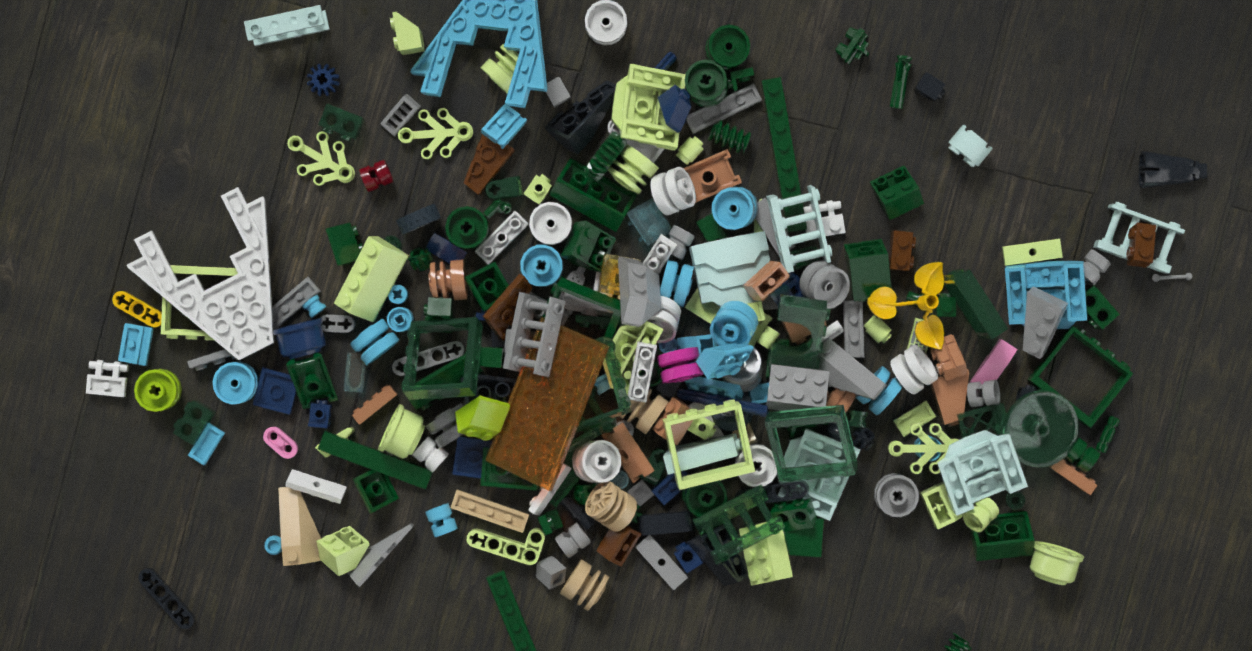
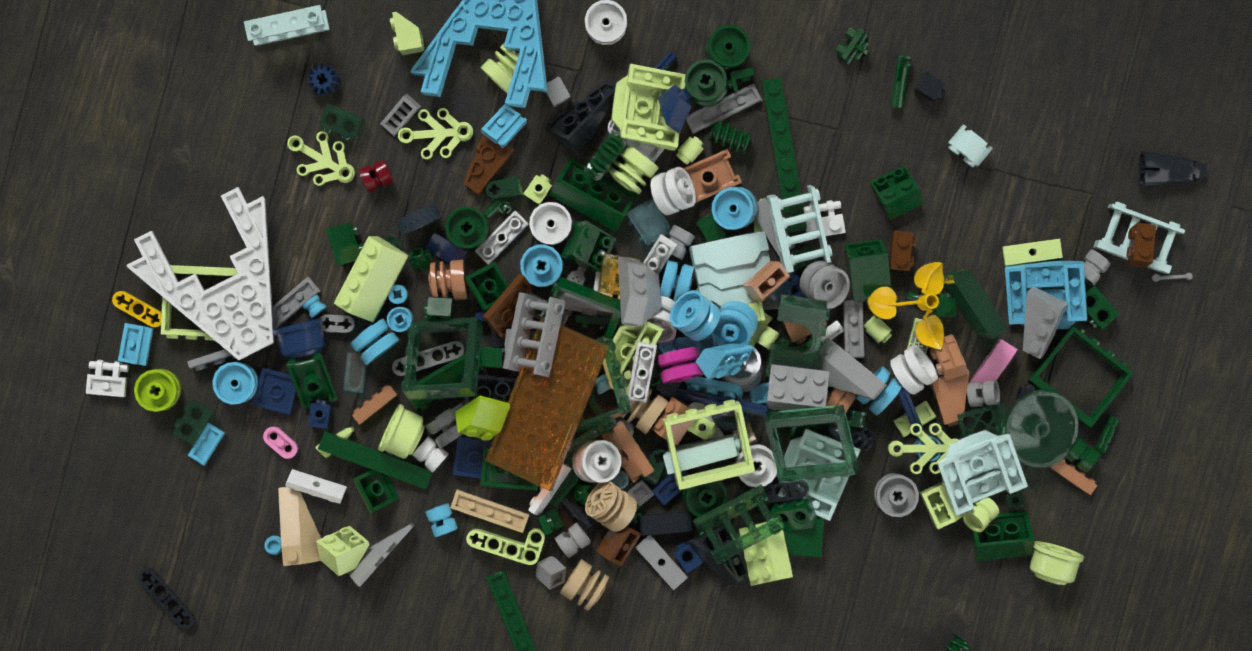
none -> medium azure wheel [670,290,720,341]
none -> dark blue axle [898,388,925,438]

